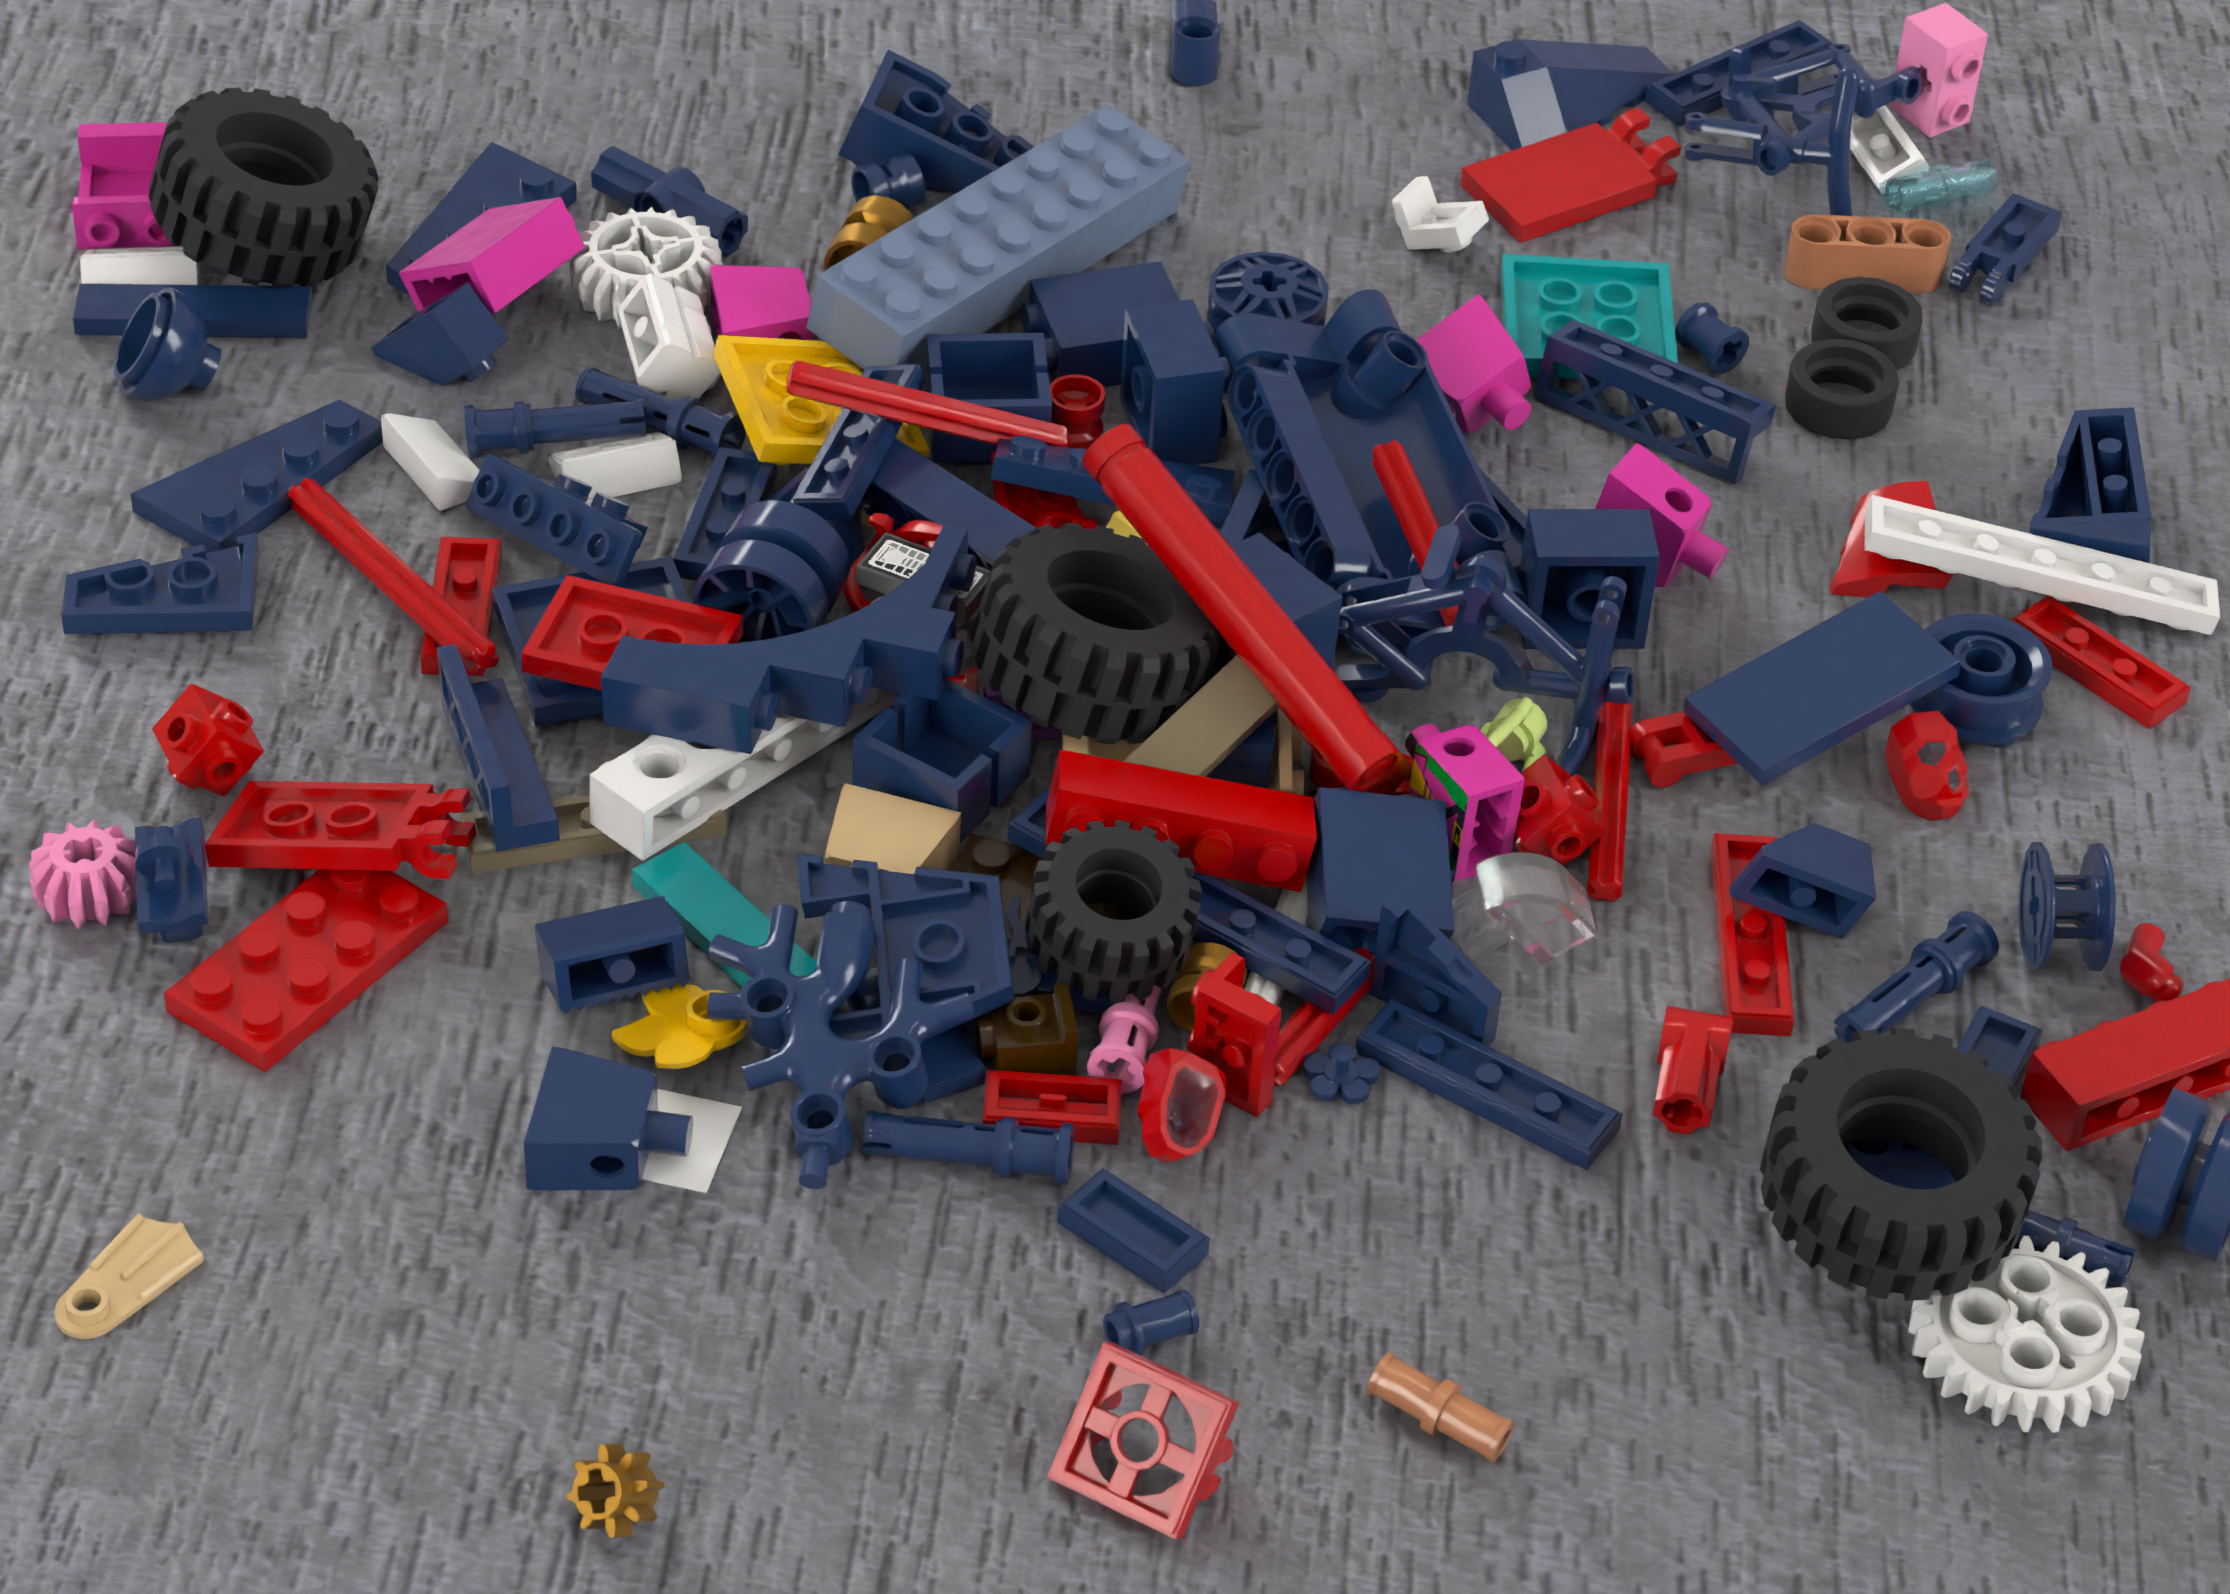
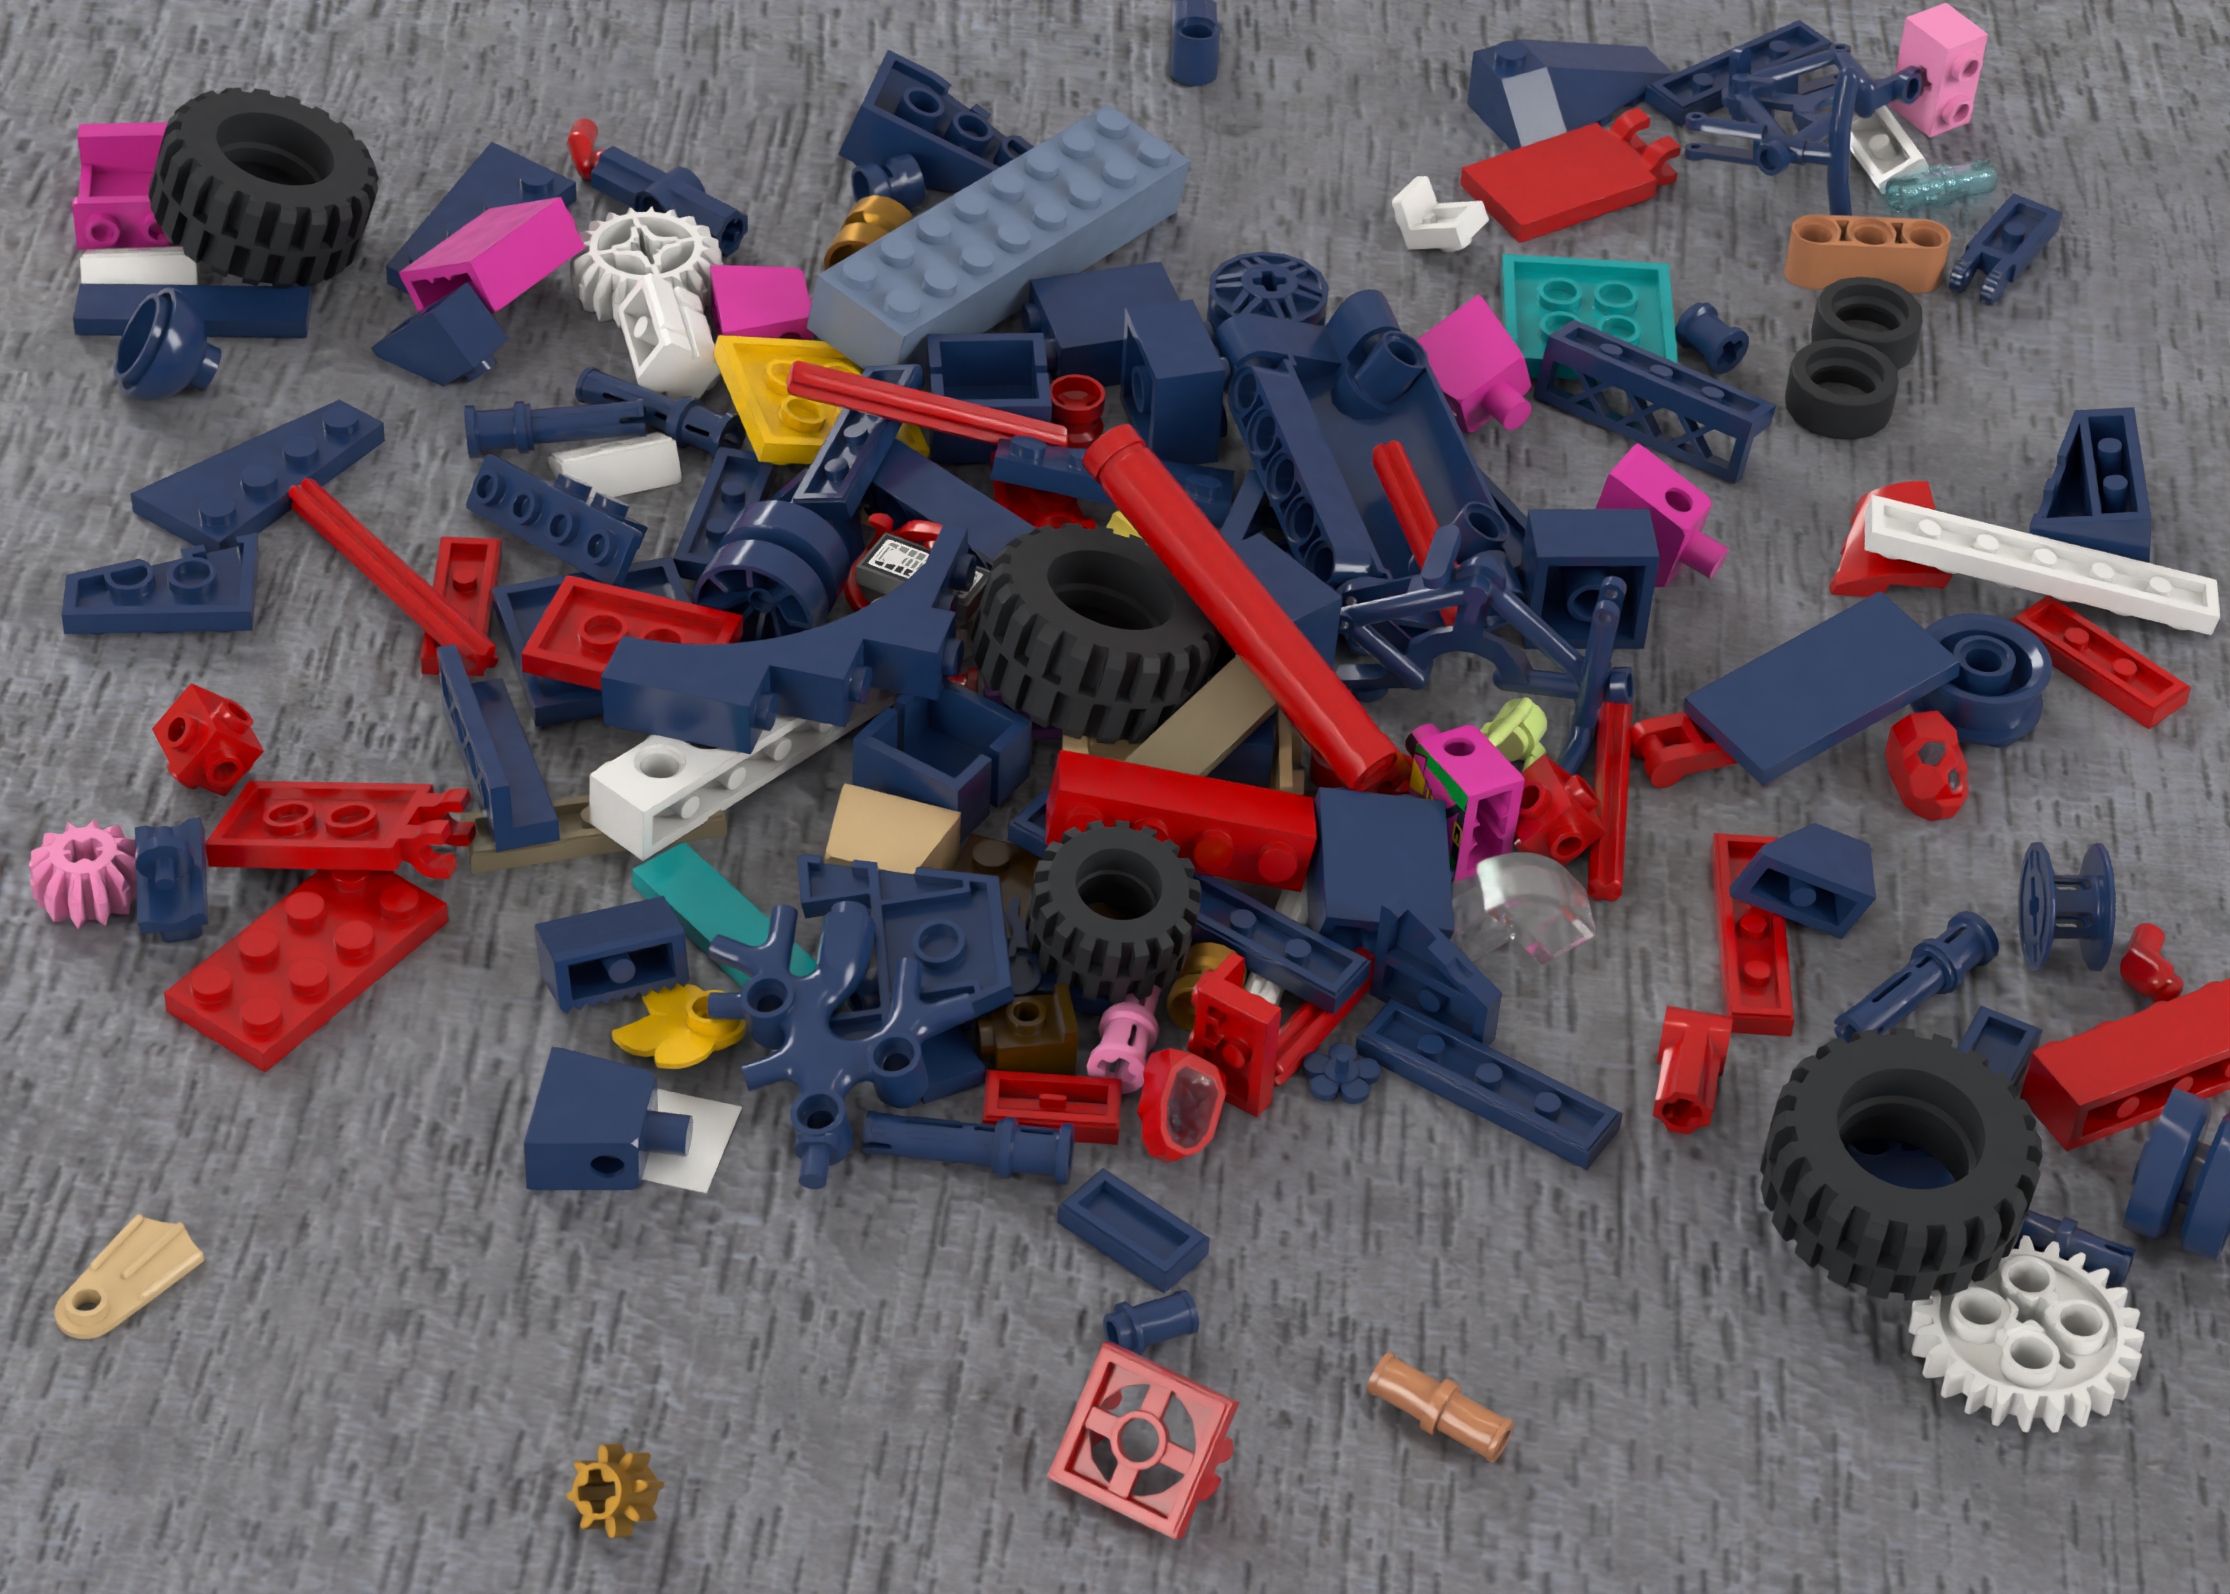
white slope [381,414,479,511] -> none
none -> red arm [567,118,605,182]

